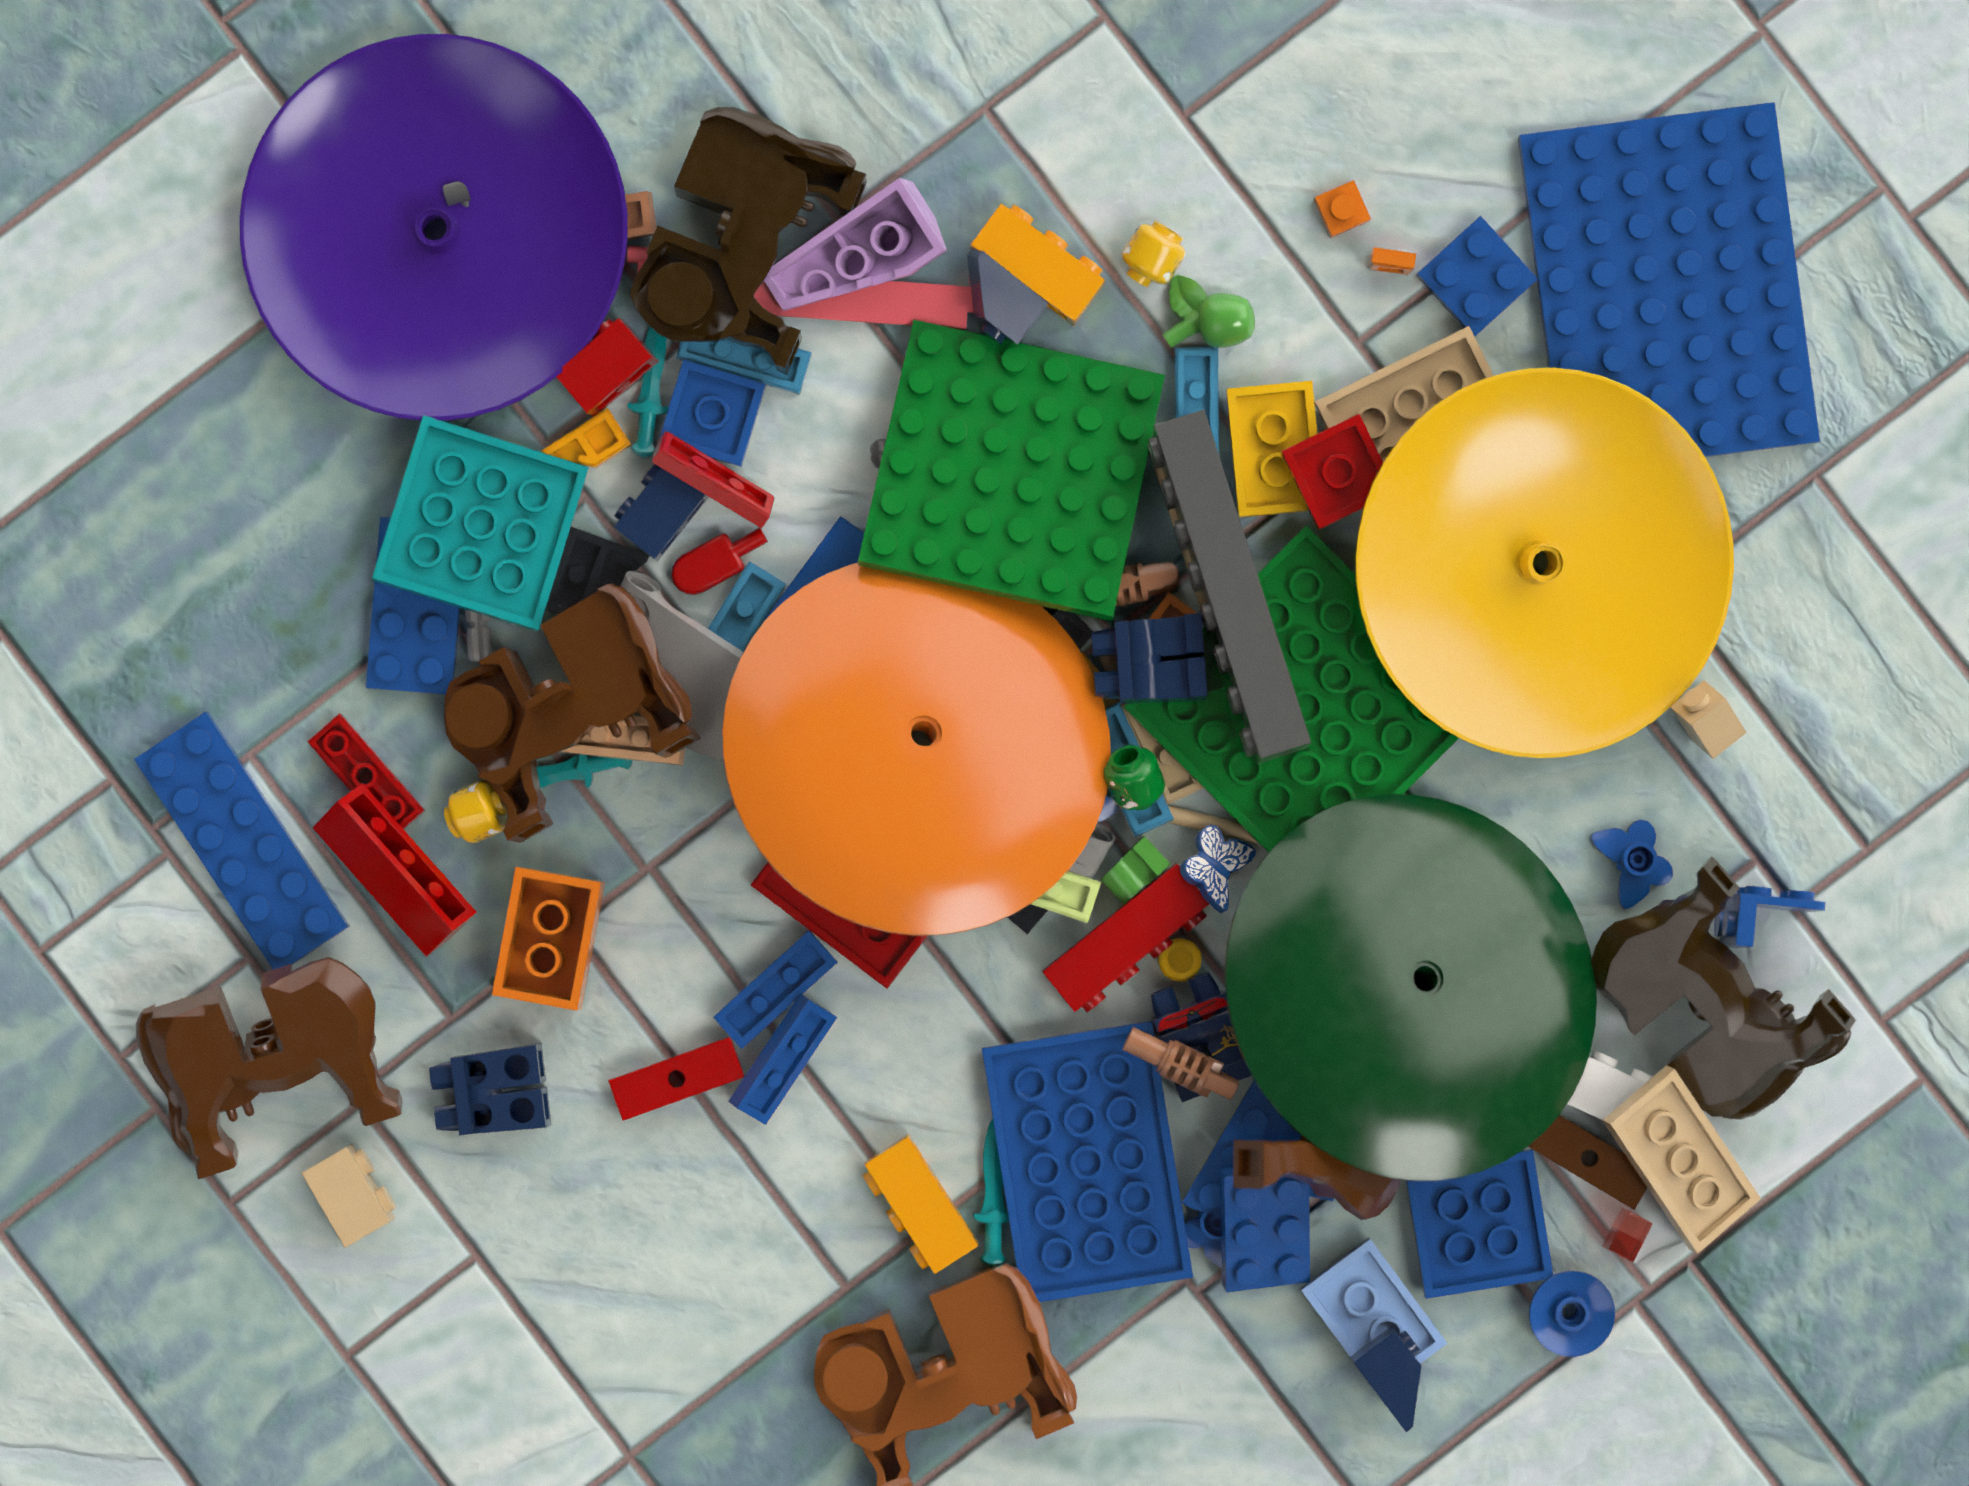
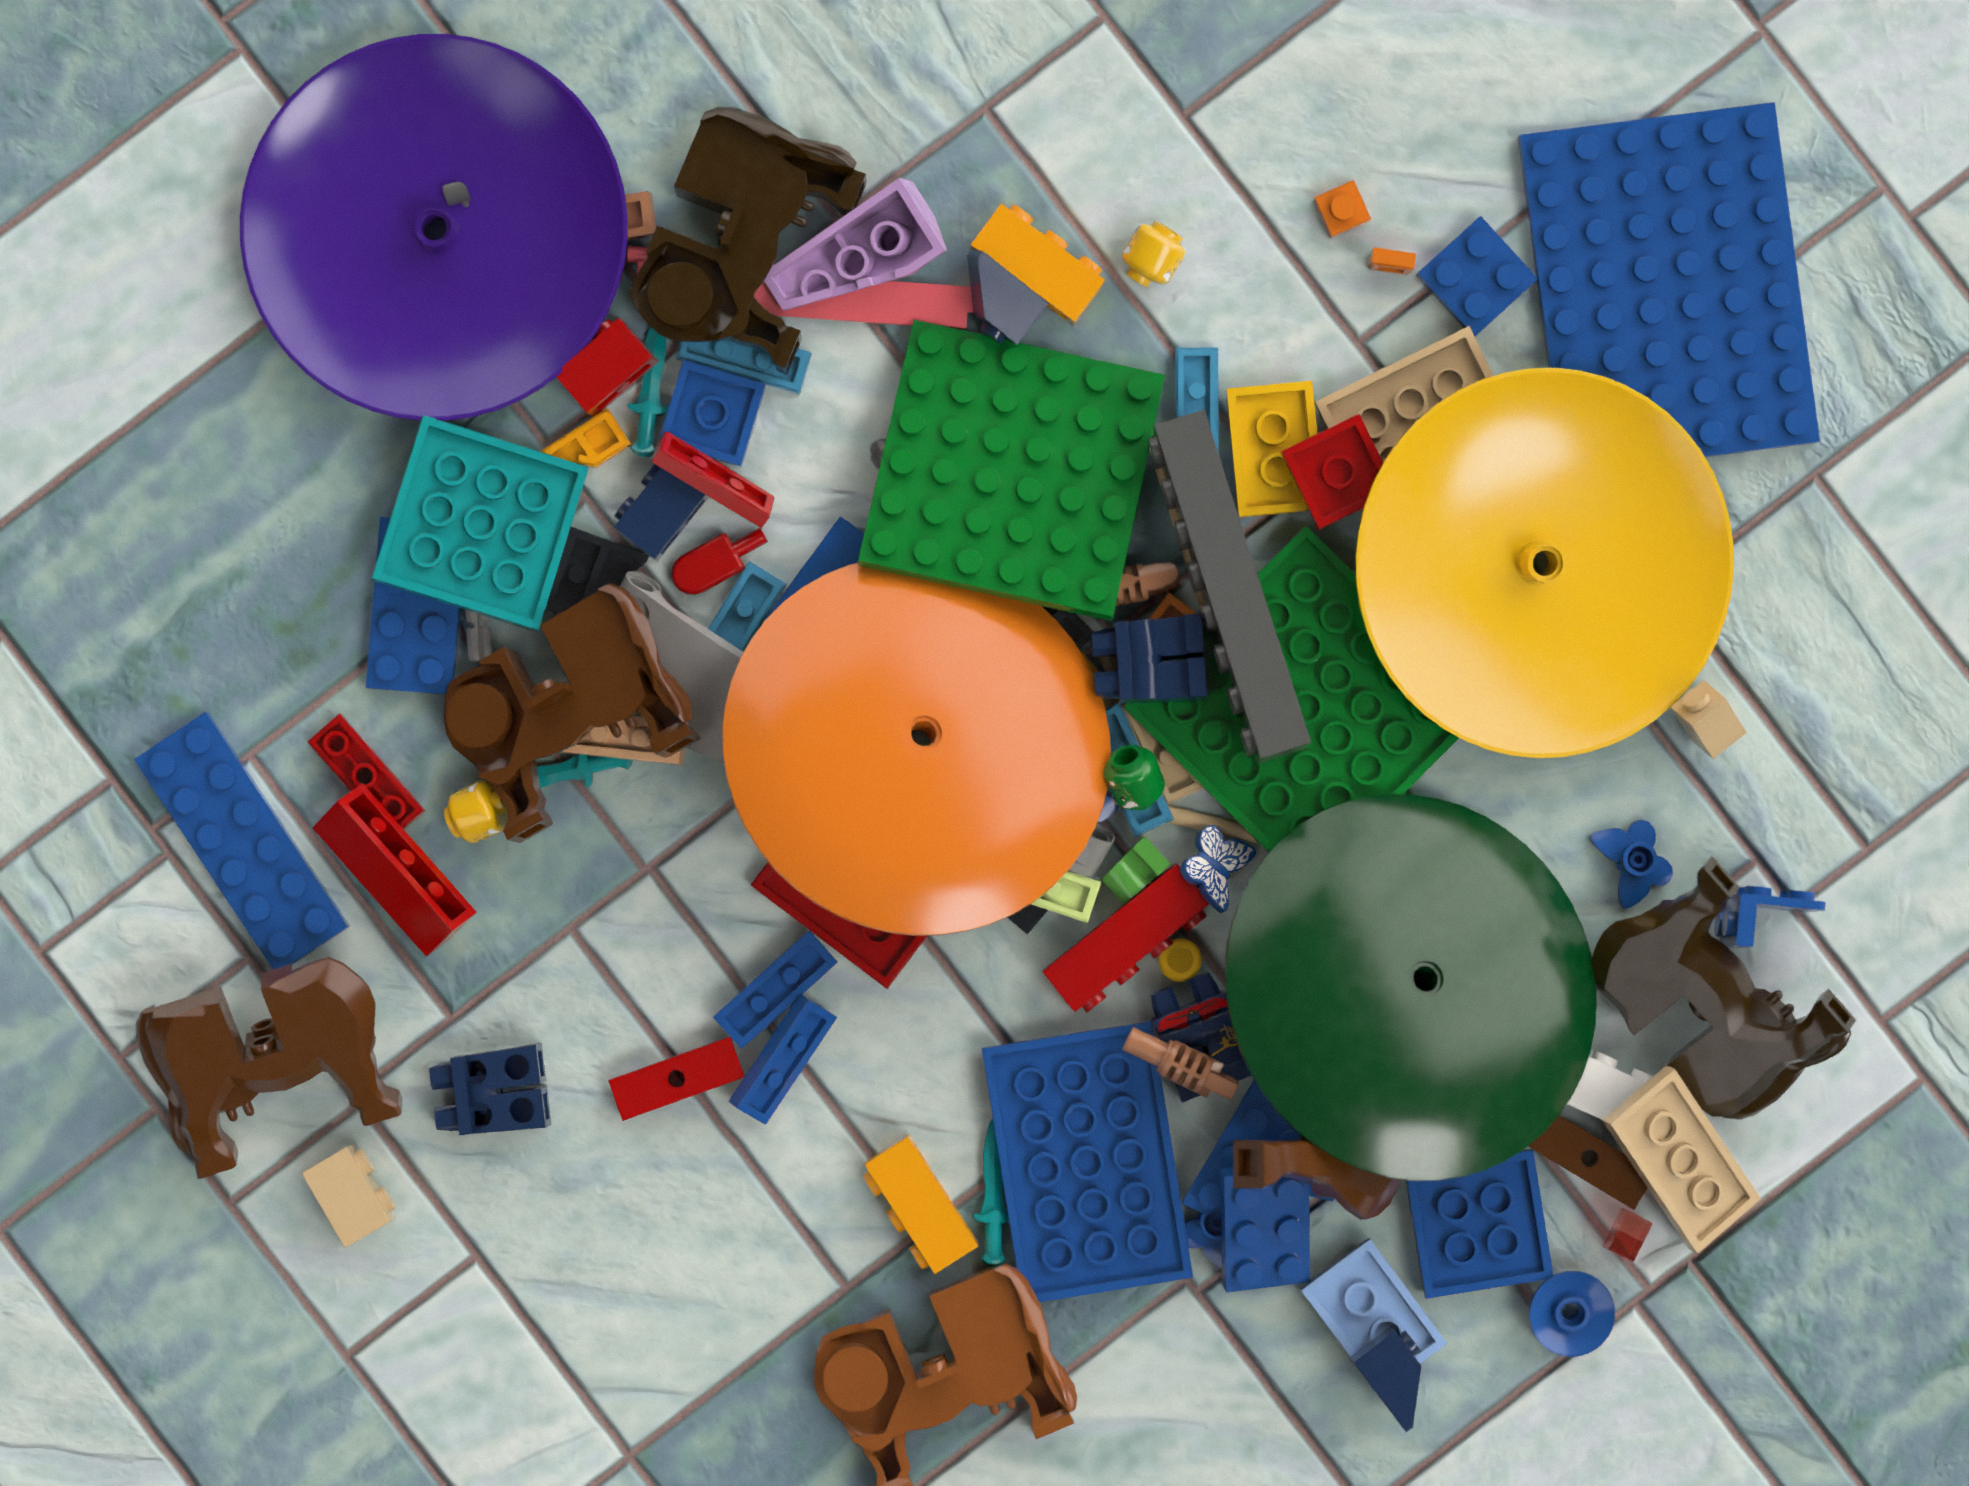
orange brick [492,866,605,1011] -> none
bright green piece [1162,275,1255,348] -> none

